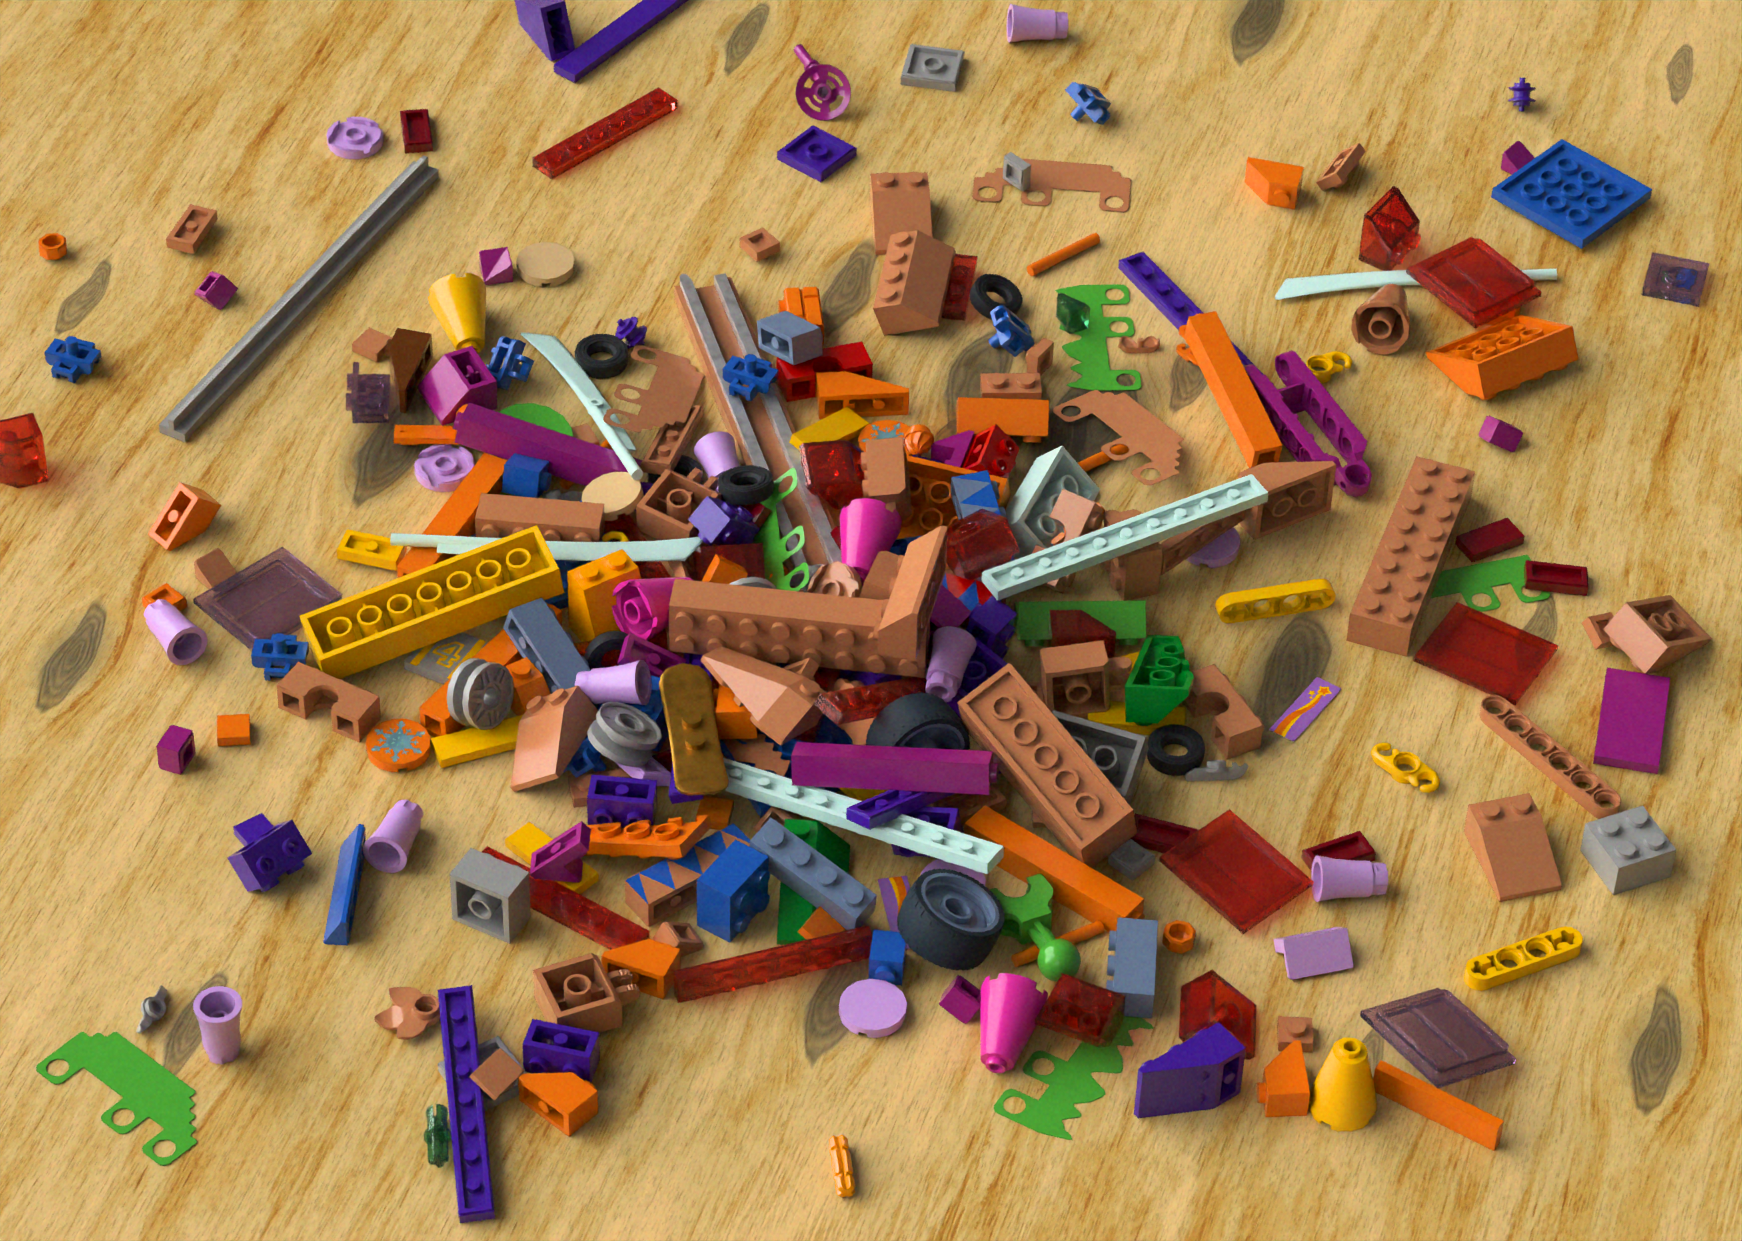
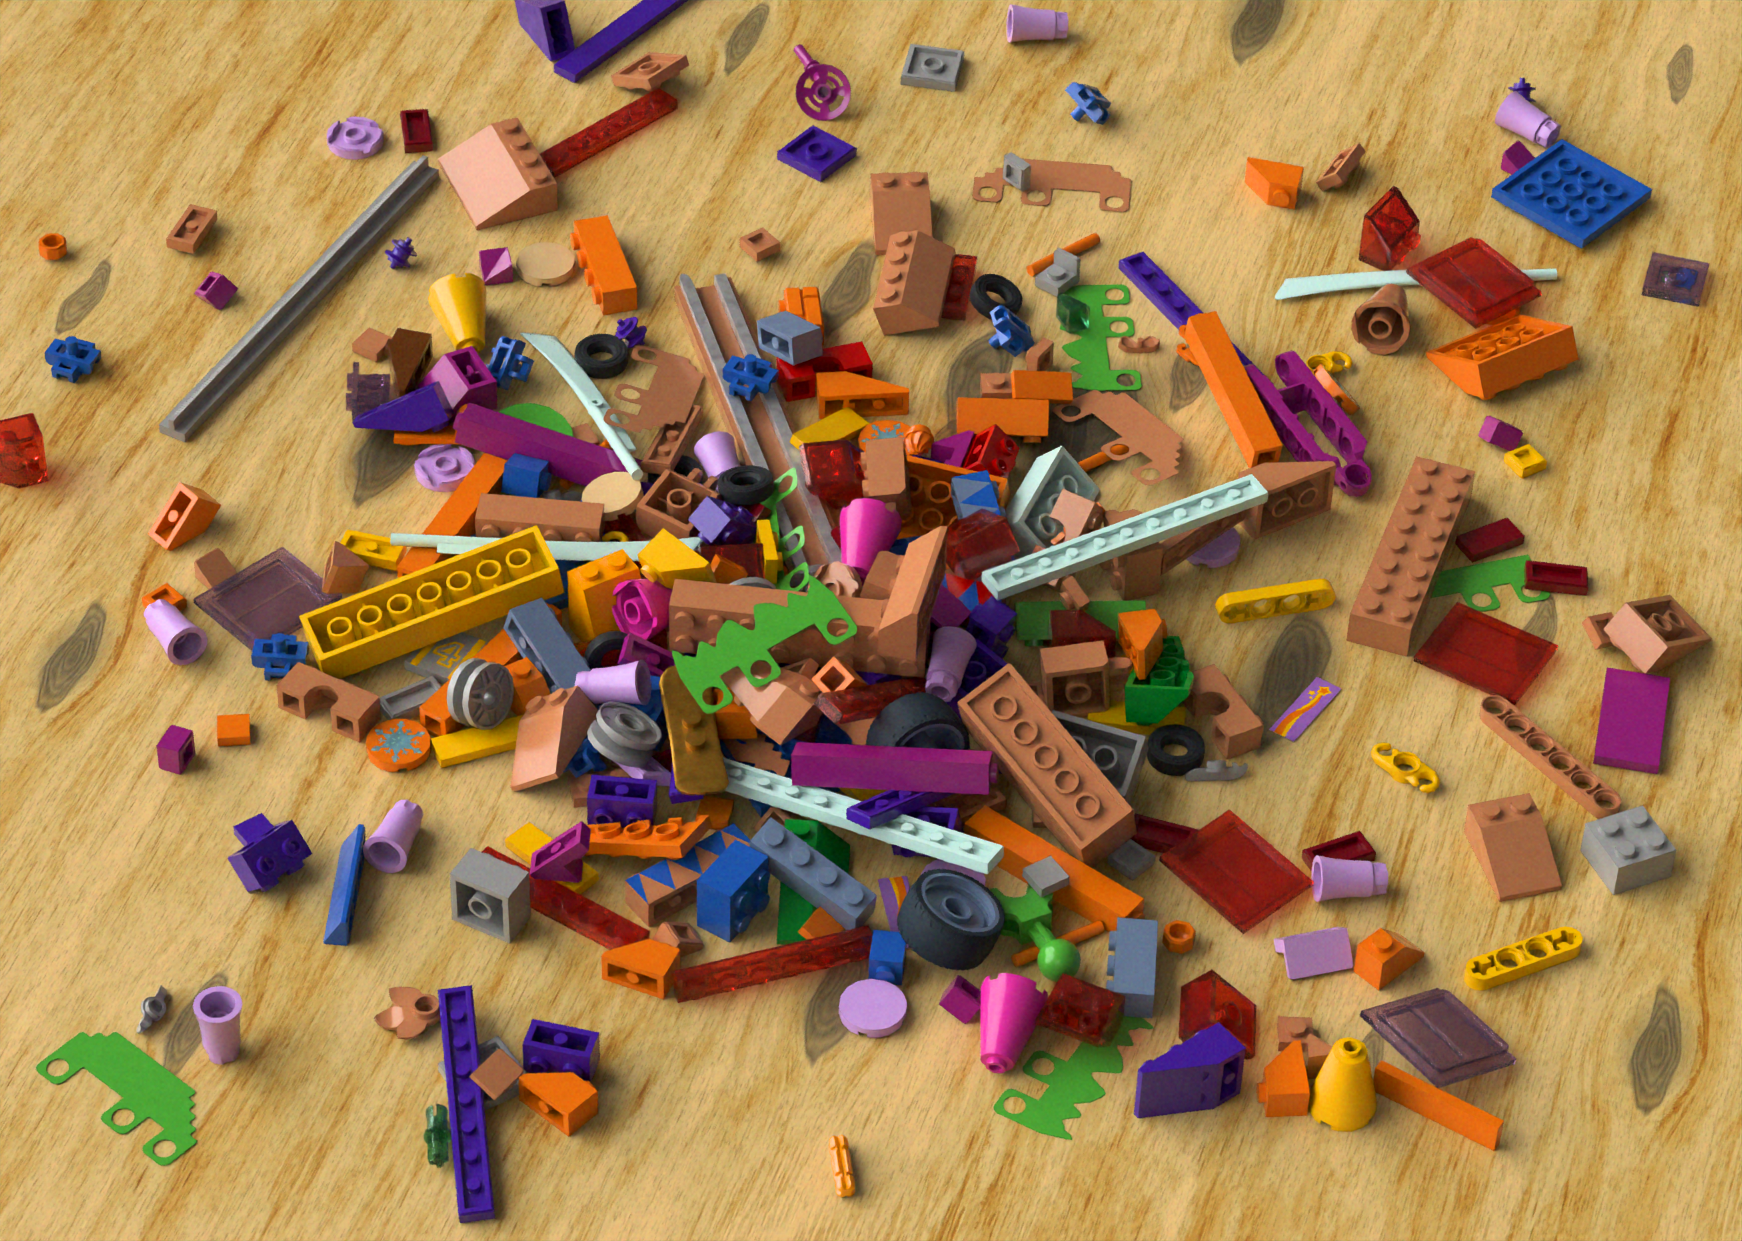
nougat hinge [533,953,641,1033] -> none
none -> nougat slope [321,541,369,594]
none -> dark purple slope [352,380,454,432]
none -> light grey tile [380,675,441,720]
none -> dark purple wheel [385,237,417,269]
none -> slope [438,117,558,230]
none -> orange brick [570,215,637,315]
none -> nougat plate [611,52,689,91]
none -> yellow slope [637,528,717,589]
none -> bright green piece [672,575,857,714]
none -> yellow plate [755,520,783,584]
none -> orange brick [811,656,867,708]
none -> orange tile [1011,370,1073,404]
none -> light grey tile [1023,856,1069,898]
none -> light grey bracket [1035,248,1080,297]
none -> nougat plate [1059,575,1090,616]
none -> orange slope [1118,609,1167,680]
none -> nougat slope [1304,1034,1332,1079]
none -> orange tile [1313,364,1360,415]
none -> orange slope [1354,928,1425,991]
none -> lavender plant [1495,91,1562,148]
none -> yellow tile [1504,444,1547,479]

